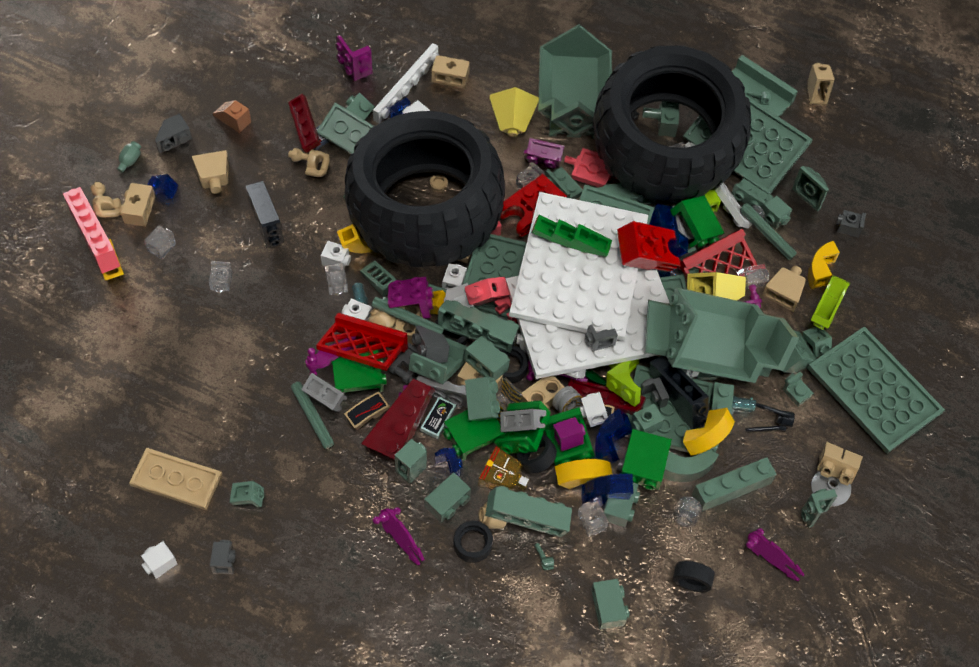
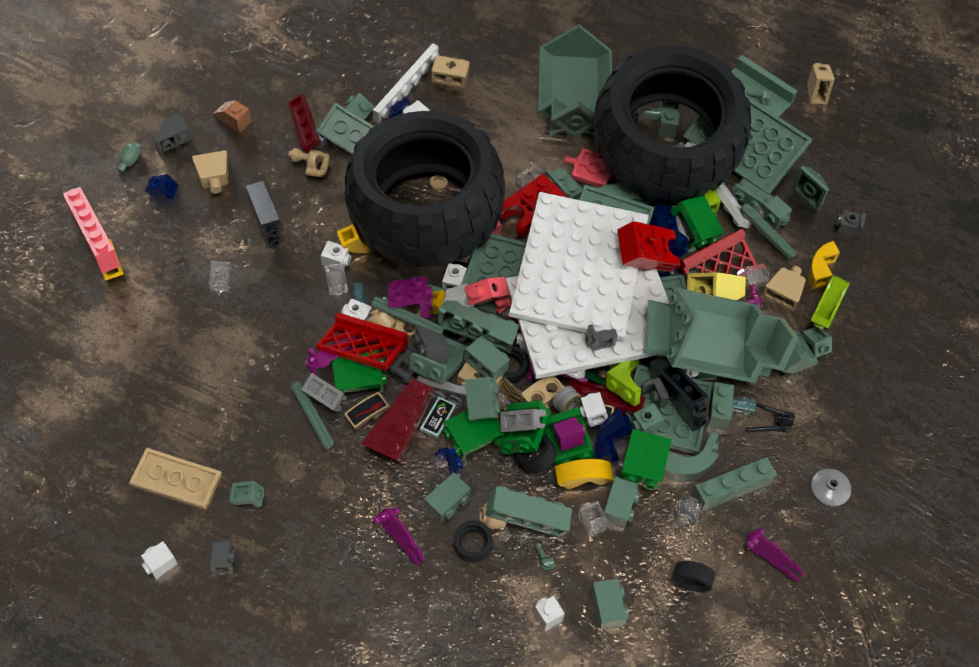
tan piece [90,182,121,218] -> none
tan brick [120,183,156,226] -> none
clear brick [144,225,176,259] -> none
magenta bracket [335,35,373,81] -> none
sand green slope [360,261,396,297] -> none
sand green brick [395,439,427,484] -> none
clear yellow torso [478,446,530,491] -> none
light yellow slope [490,87,539,137] -> none
magenta bracket [523,138,564,169] -> none
green slope [531,214,612,257] -> none
clear blue brick [582,474,634,507] -> none
yellow brick [683,408,735,456] -> none
sand green bracket [782,372,814,407] -> none
sand green bracket [801,489,837,527] -> none
sand green plate [807,326,945,454] -> none
tan hips [817,442,863,486] -> none
none -> white brick [534,596,565,632]

